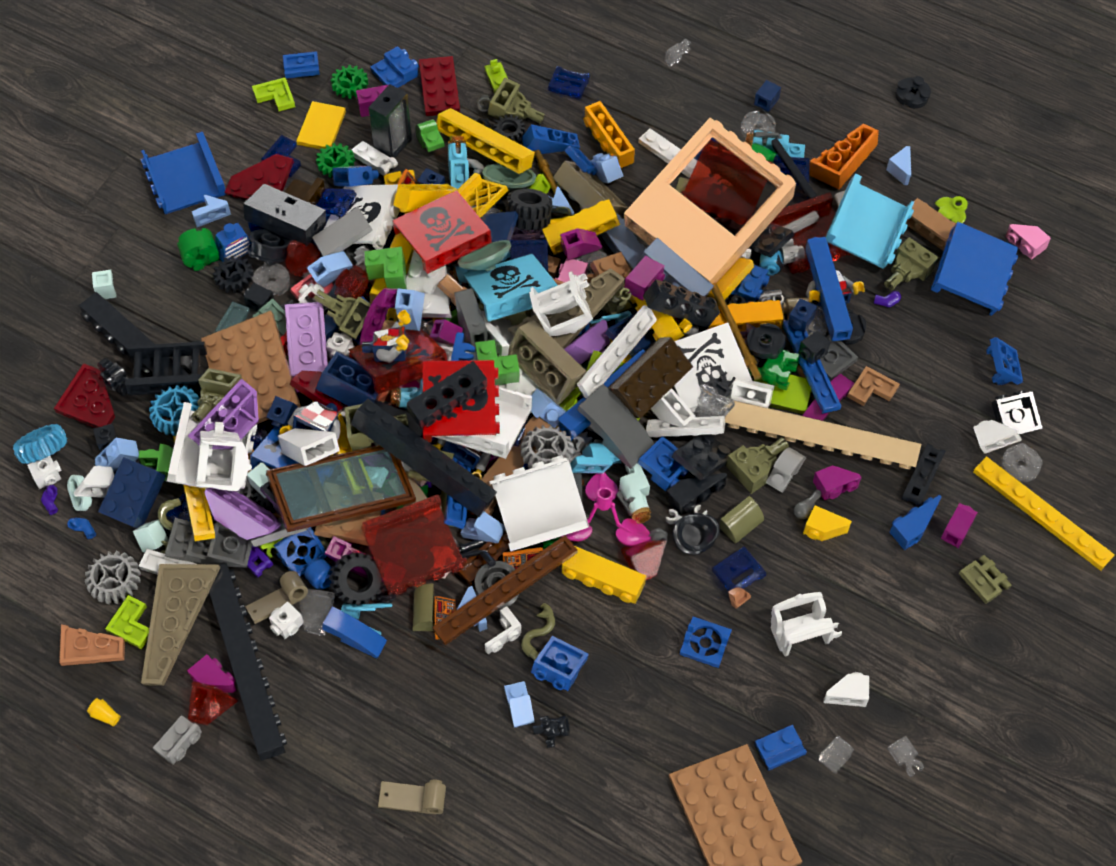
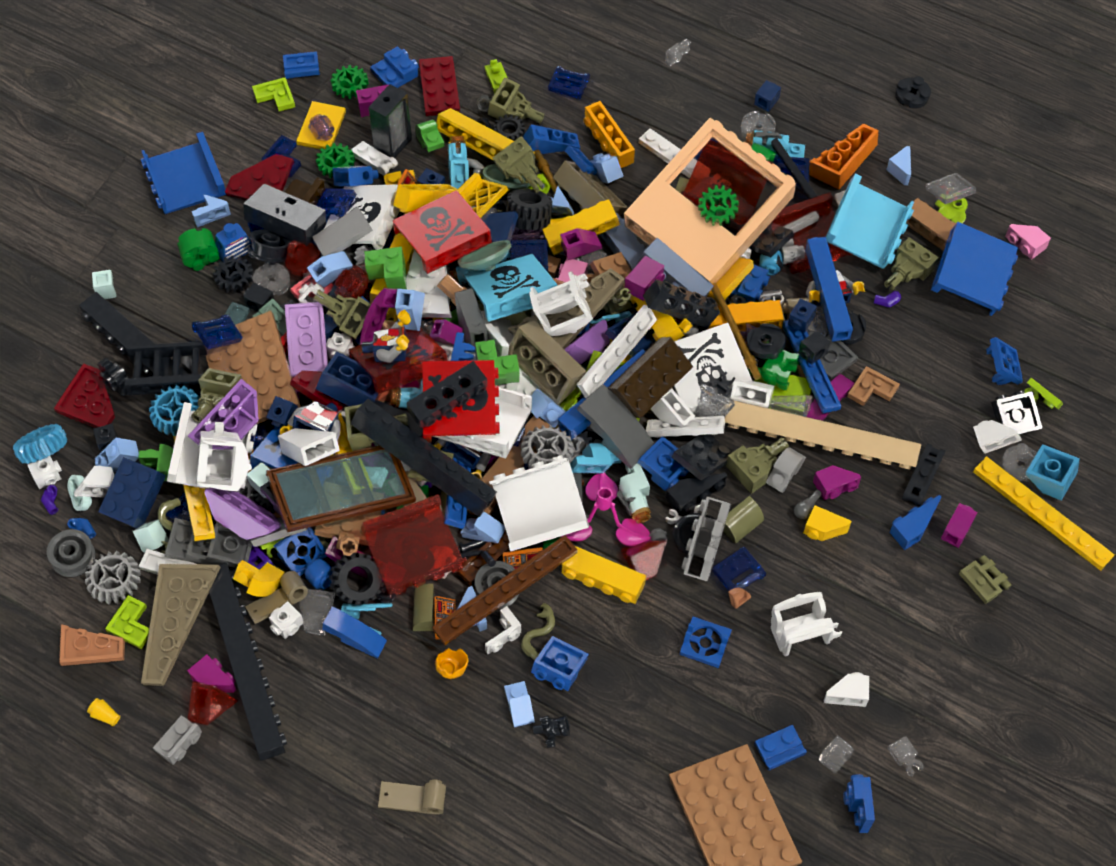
none -> dark grey wheel [47,529,96,577]
none -> clear blue plate [192,314,243,350]
none -> yellow brick [233,560,285,597]
none -> head [308,114,335,141]
none -> medium nougat piece [336,531,360,556]
none -> light orange hair [435,648,469,679]
none -> olive brick [493,136,545,193]
none -> light grey piece [682,497,731,581]
none -> green gear [698,185,739,226]
none -> clear slope [769,395,813,417]
none -> blue plate [843,774,875,833]
none -> clear tile [926,173,976,204]
none -> lime plate [1025,378,1063,409]
none -> dark azure slope [1026,444,1080,501]

